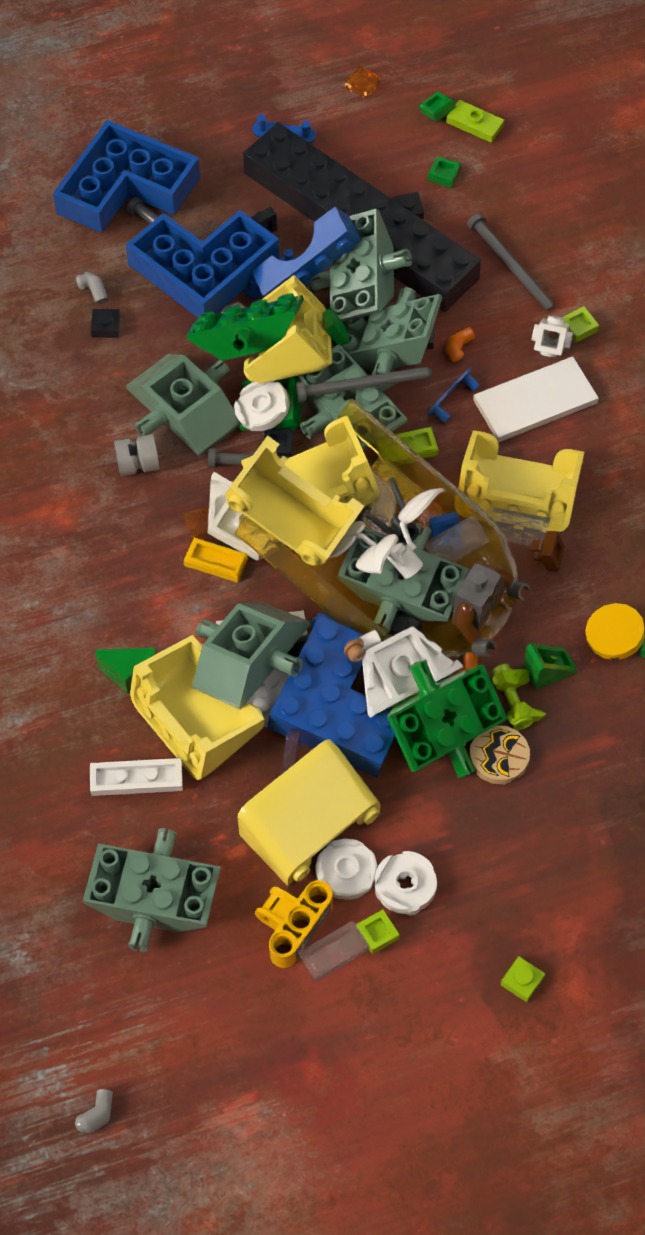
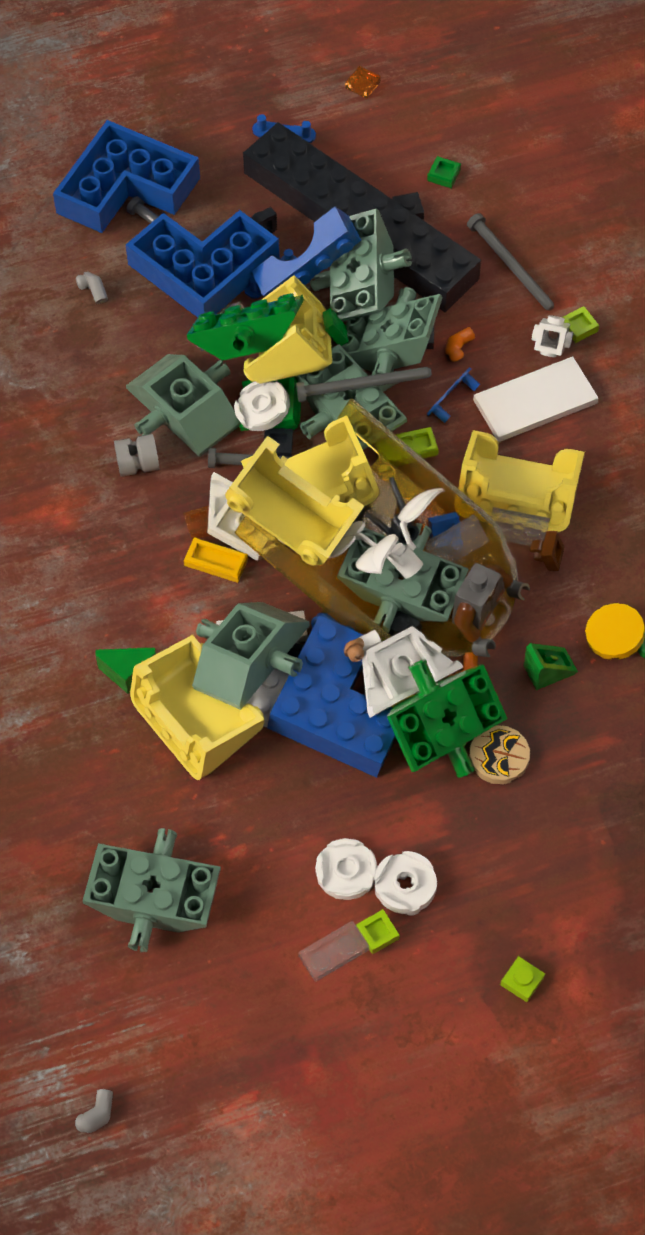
white plate [90,758,183,796] -> none
black plate [91,309,121,338] -> none
light yellow windscreen [238,739,380,886] -> none
yellow beam [255,880,333,968] -> none
tile [281,729,302,775] -> none
green tile [419,91,456,122] -> none
lime plate [446,100,504,143] -> none
lime piece [492,664,546,730] -> none

